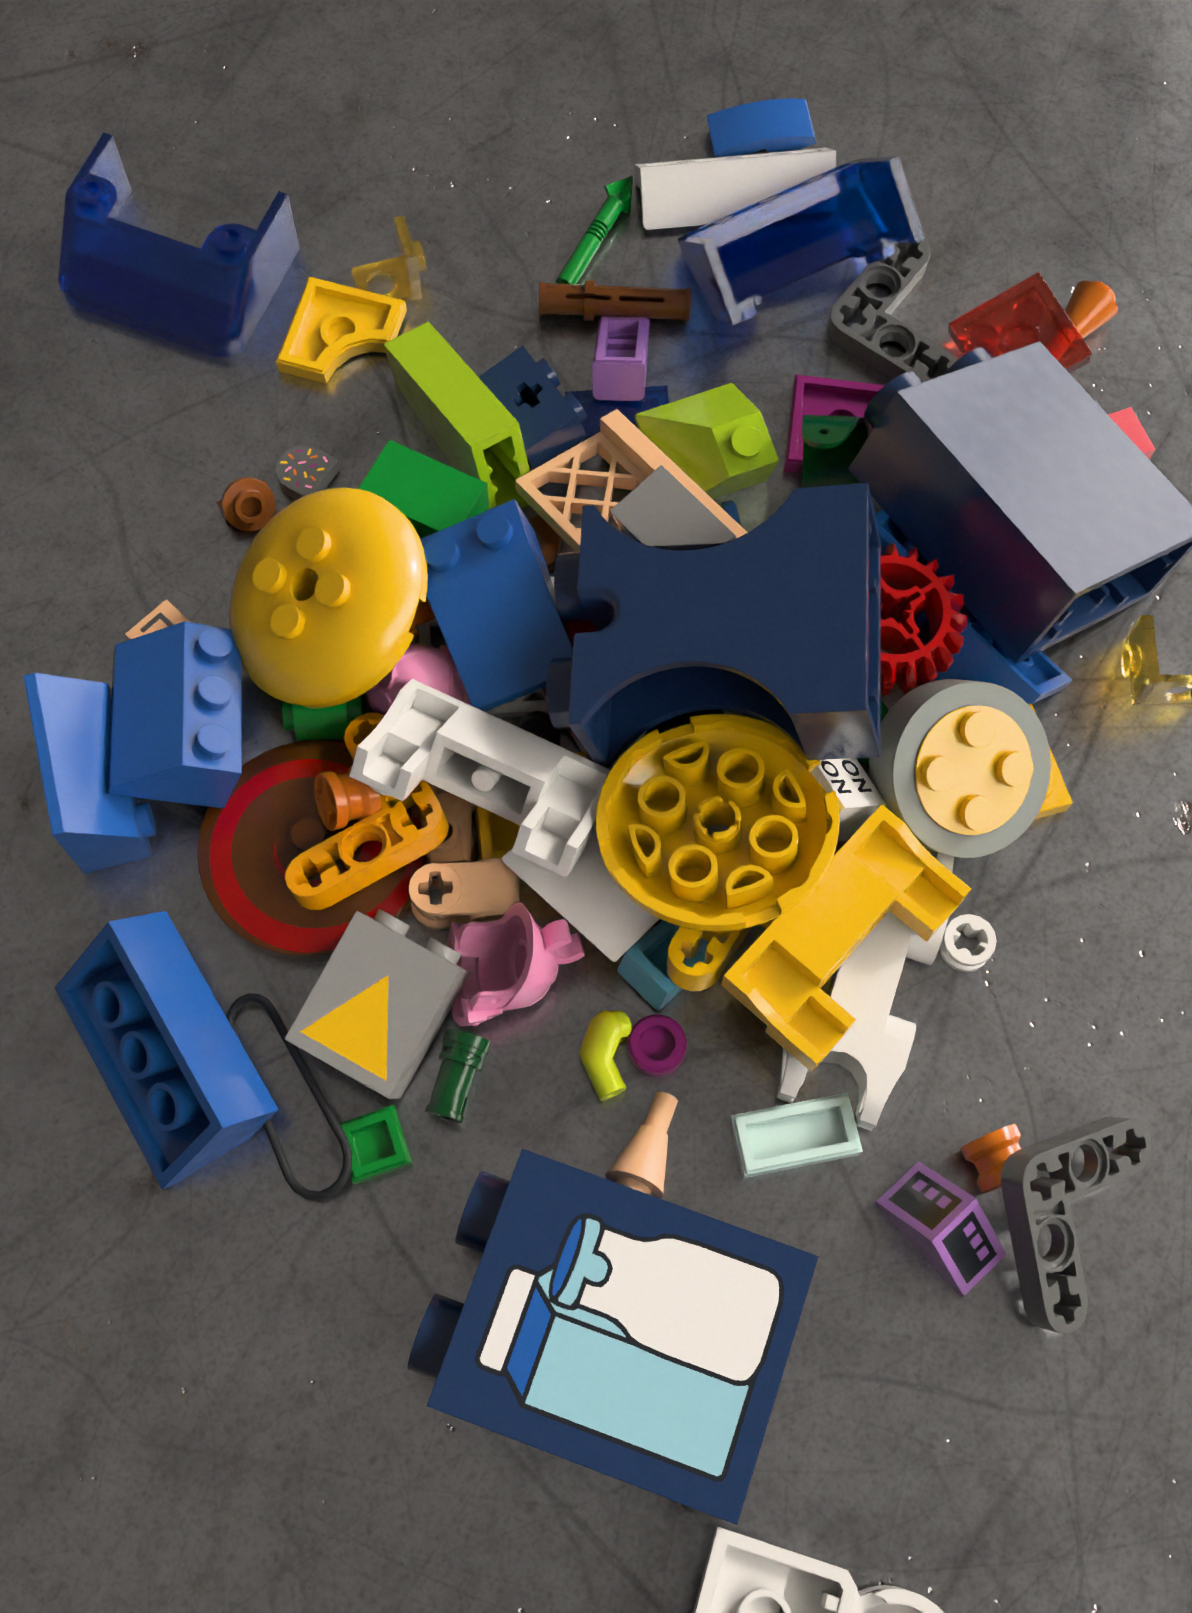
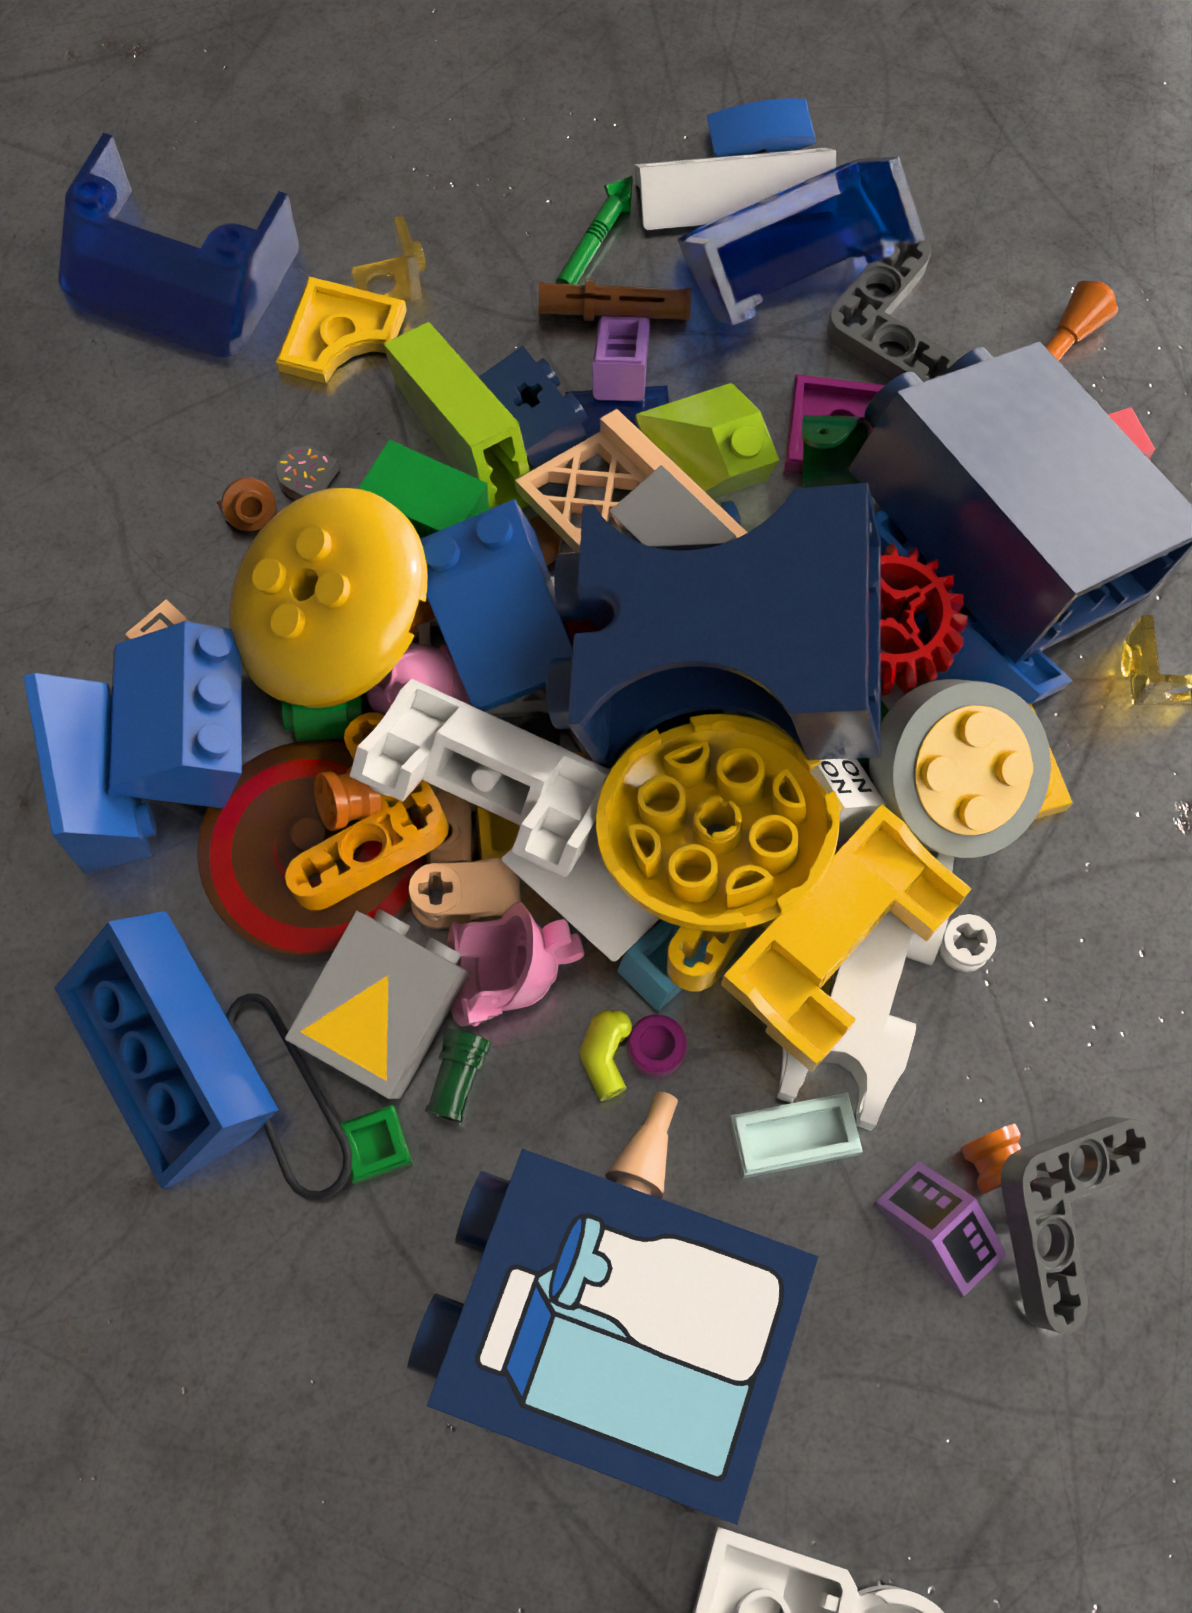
clear red plate [948,272,1092,373] -> none

